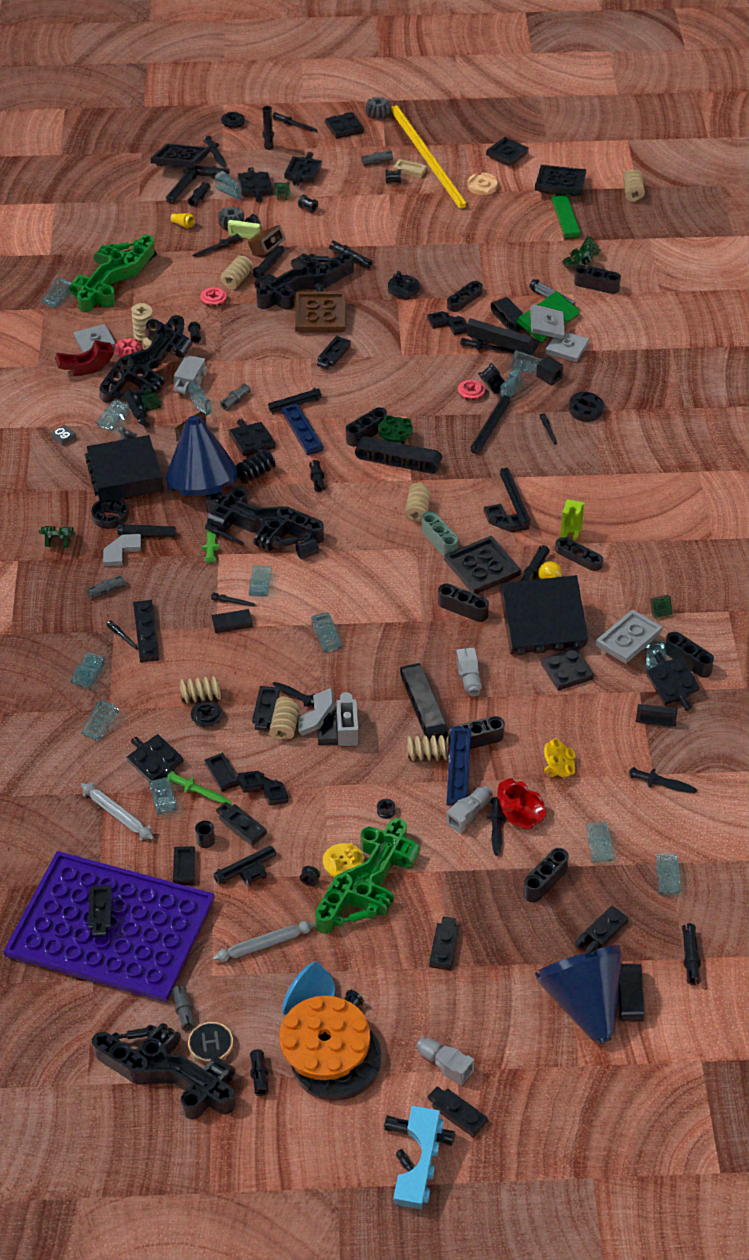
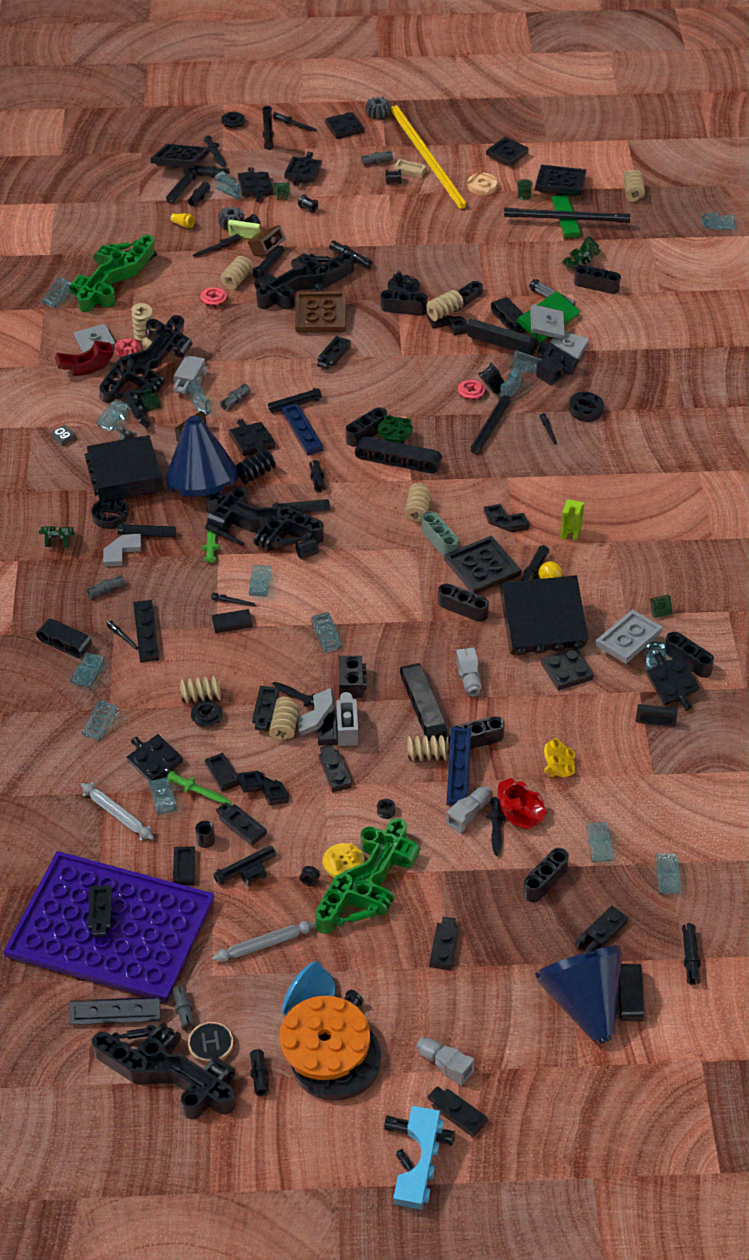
black pin [188,321,201,343] -> none
black sword [460,338,516,353] -> none
black axle [500,467,531,527] -> none
black beam [555,537,603,571] -> none
black sword [629,767,697,793] -> none
none -> black beam [36,619,93,658]
none -> black plate [70,997,161,1024]
none -> black axle [272,499,330,512]
none -> black hinge [318,745,352,793]
none -> black brick [339,655,367,698]
none -> black beam [381,290,428,315]
none -> tan piece [427,290,463,321]
none -> black piece [504,208,630,223]
none -> clear green bush [517,179,533,200]
none -> black hinge [537,342,580,375]
none -> clear light blue slope [701,212,736,230]

